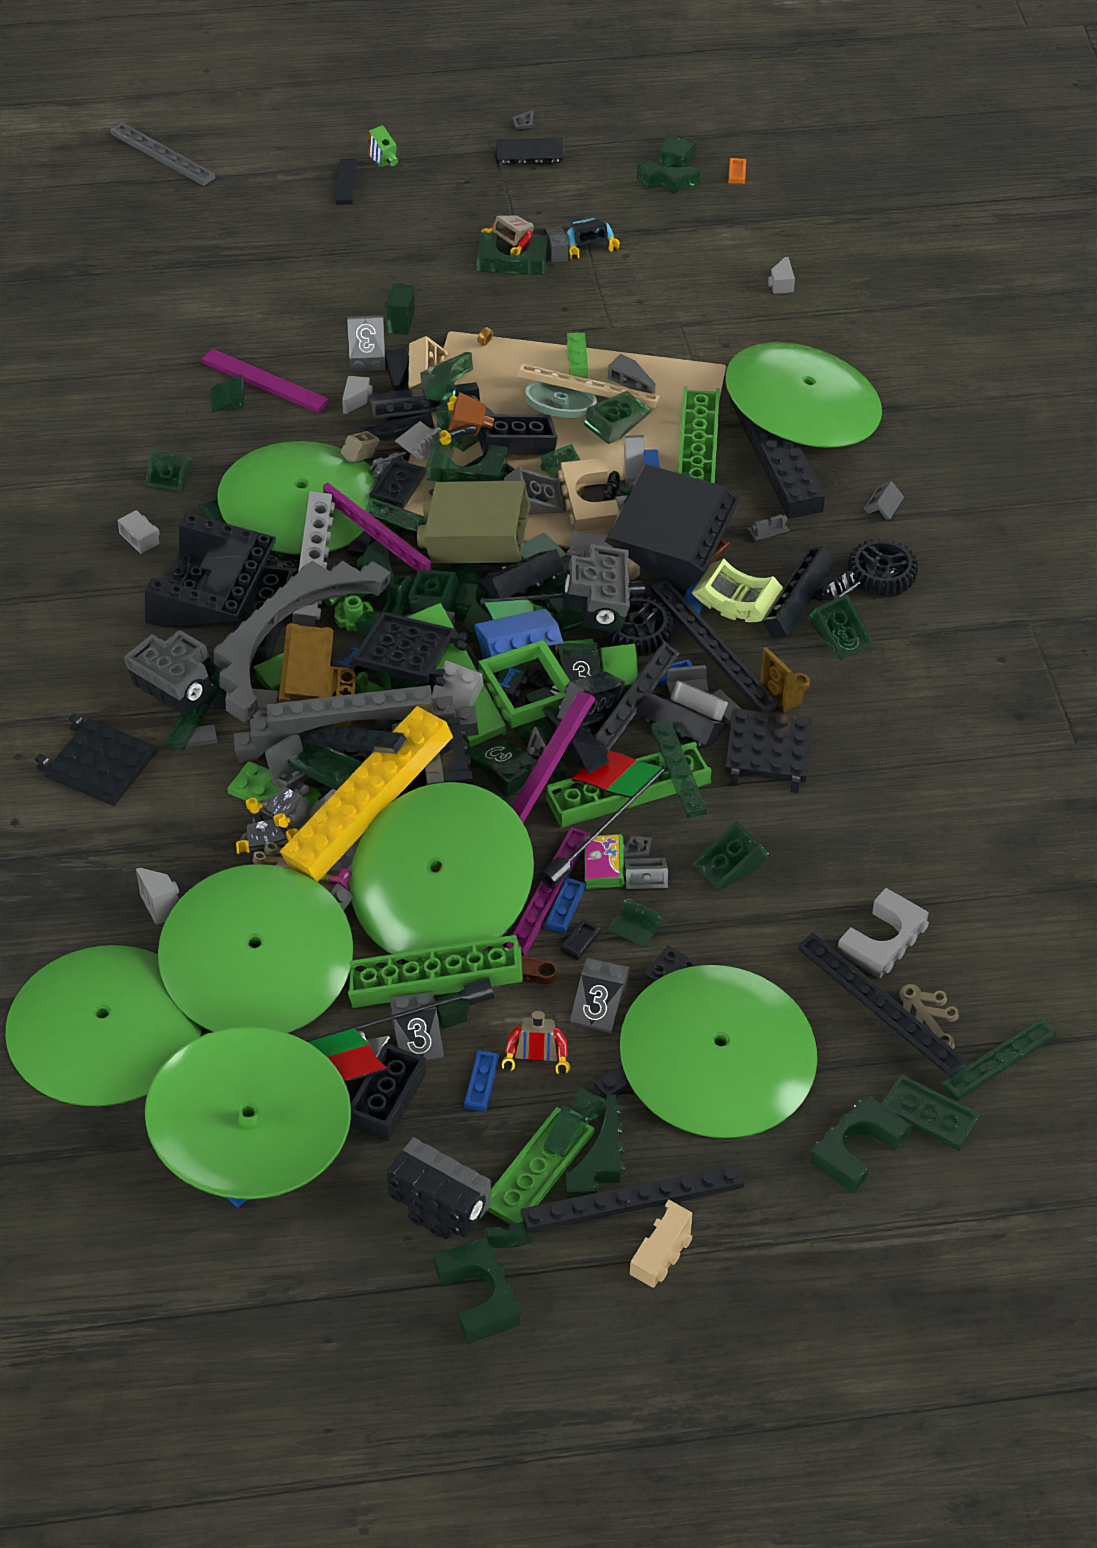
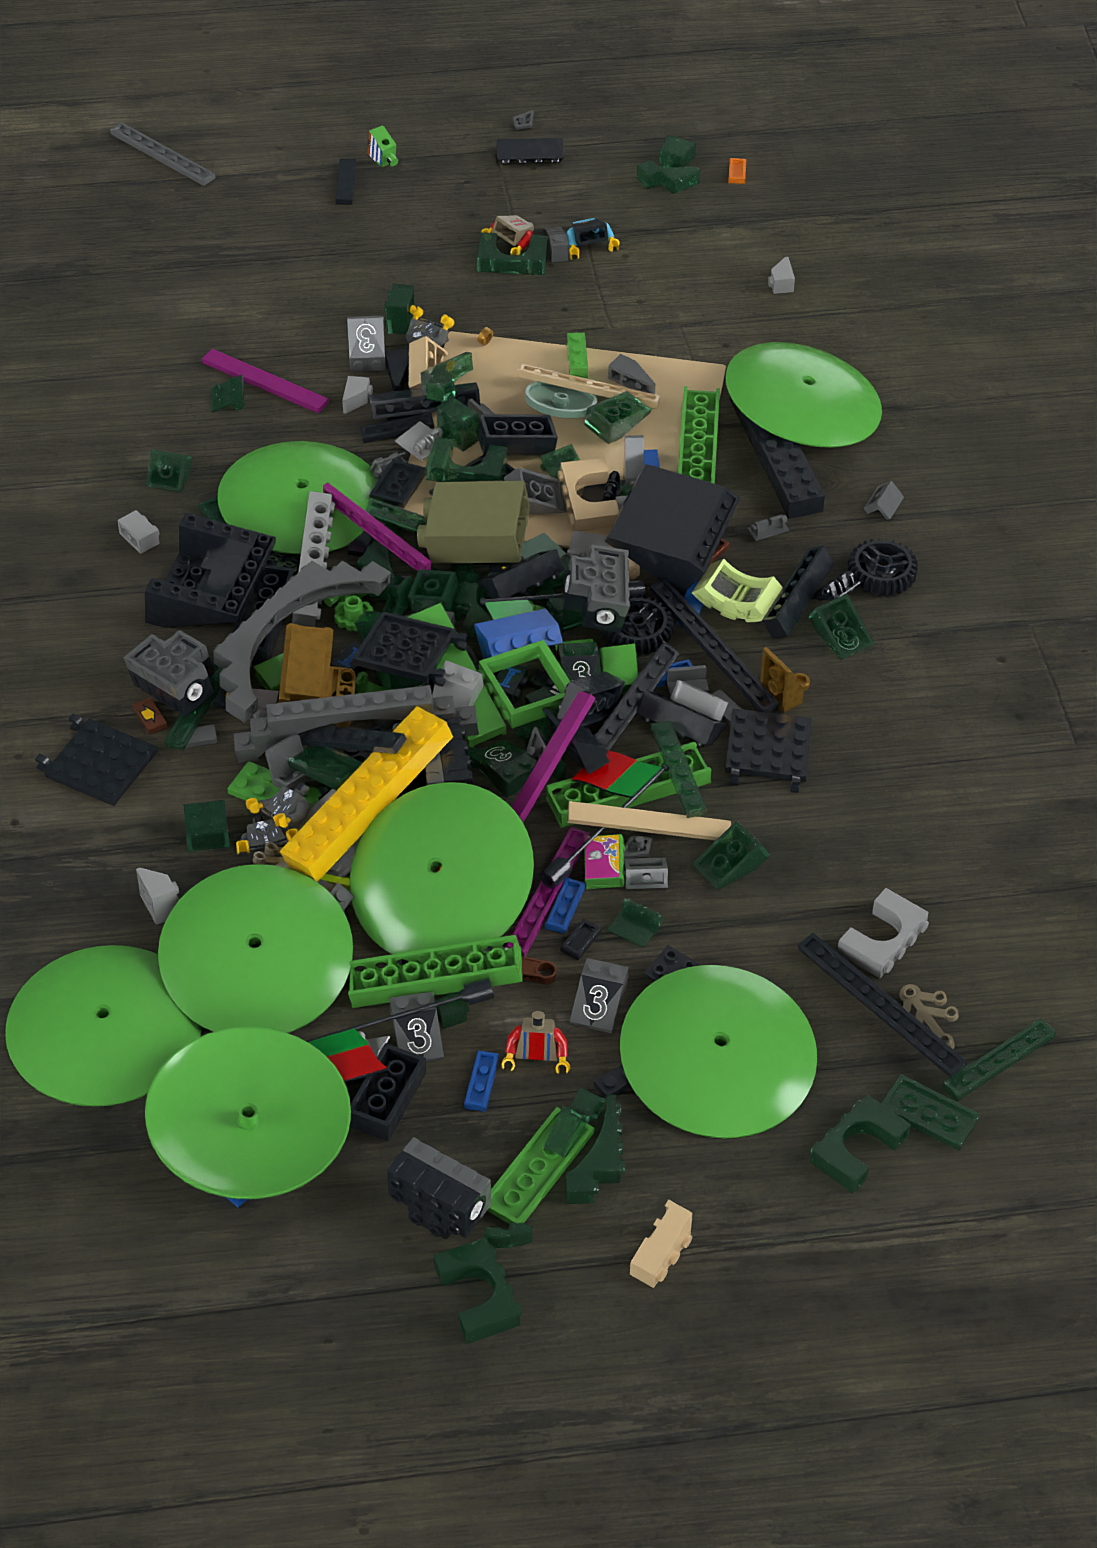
magenta piece [328,868,351,891] -> none
dark tan brick [341,431,380,463] -> none
dark orange torso [440,392,494,445] -> none
black plate [520,1164,745,1233] -> none
none -> copper tile [132,697,168,735]
none -> clear green brick [183,800,230,852]
none -> torso [405,305,454,353]
none -> tan tile [567,801,731,842]

